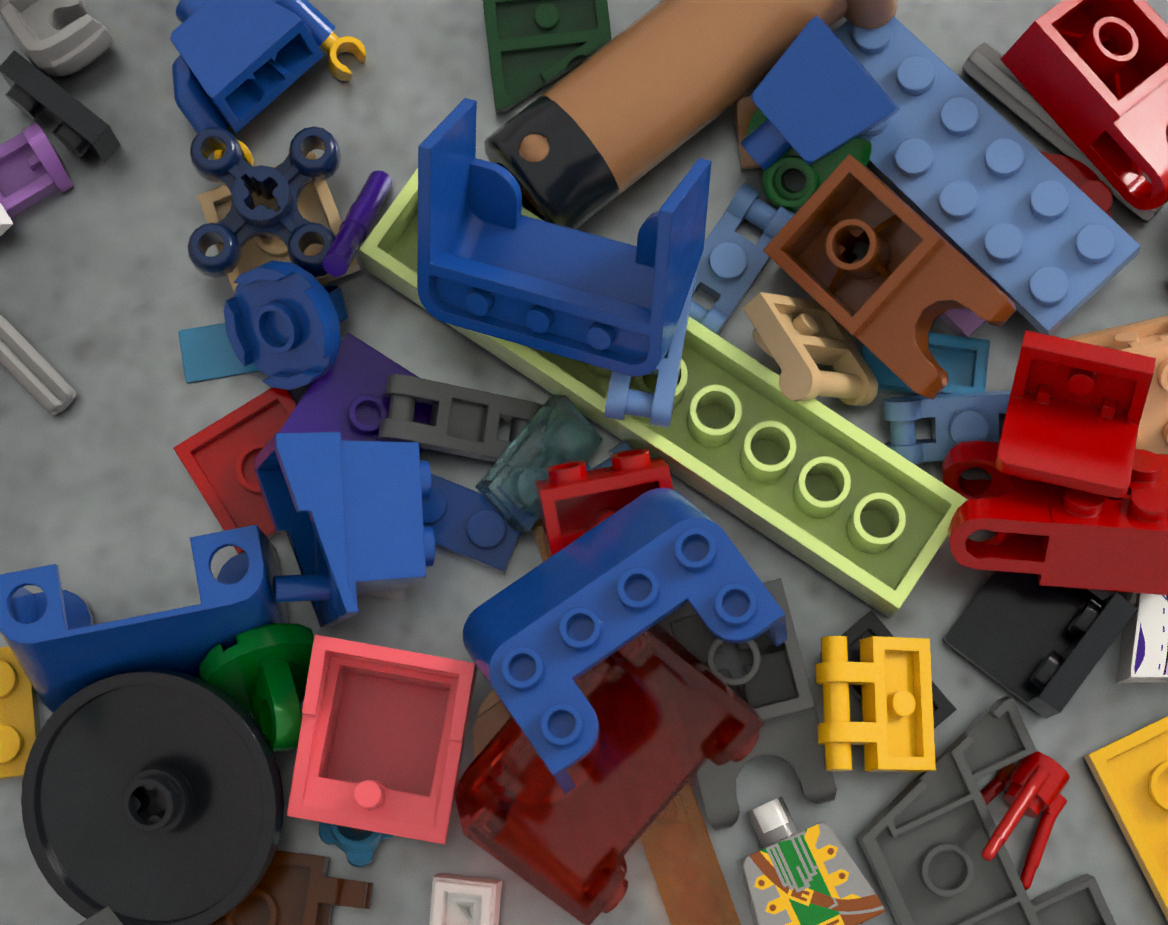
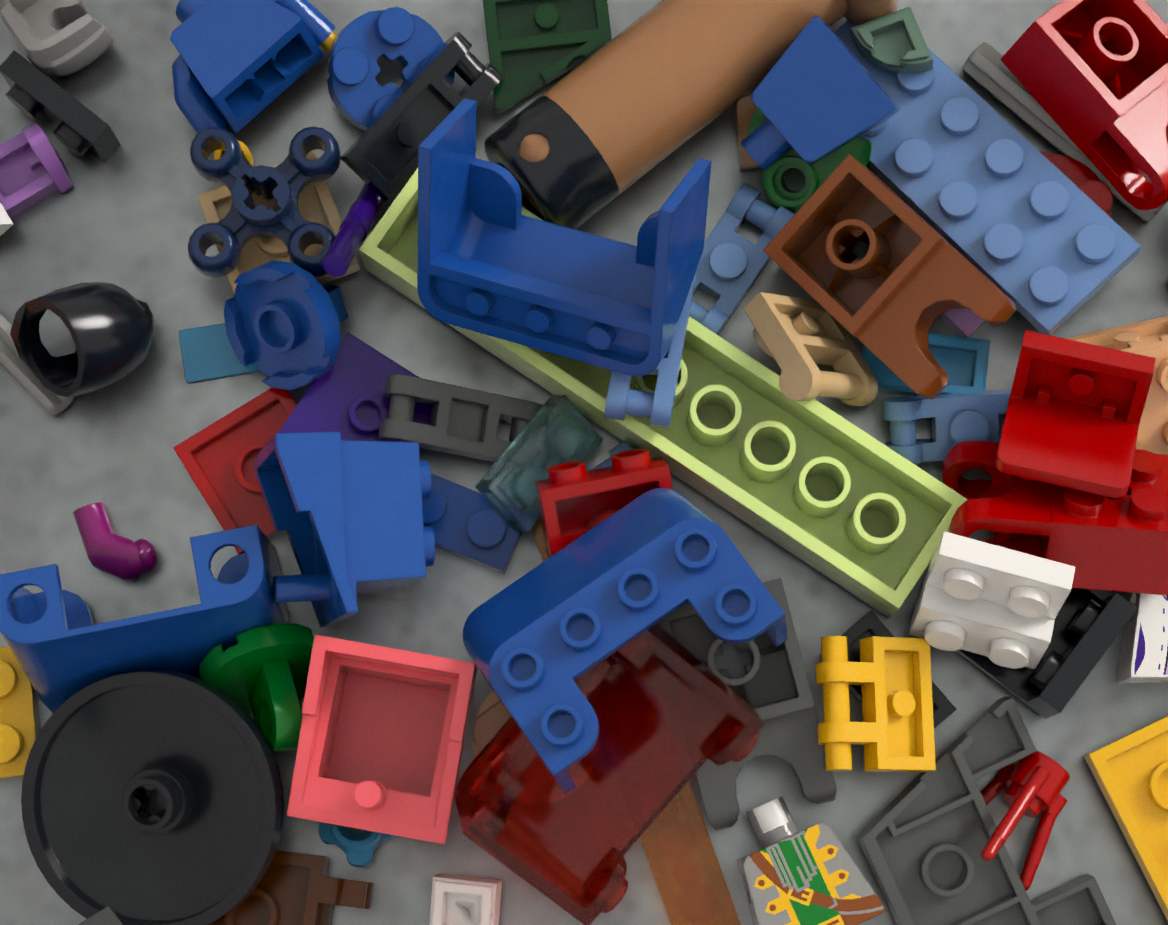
none -> black piece [10,282,155,397]
none -> magenta arm [73,502,157,580]
none -> blue plate [327,7,455,130]
none -> black plate [340,32,503,202]
none -> sand green tile [851,6,933,73]
none -> white plate [908,531,1076,669]

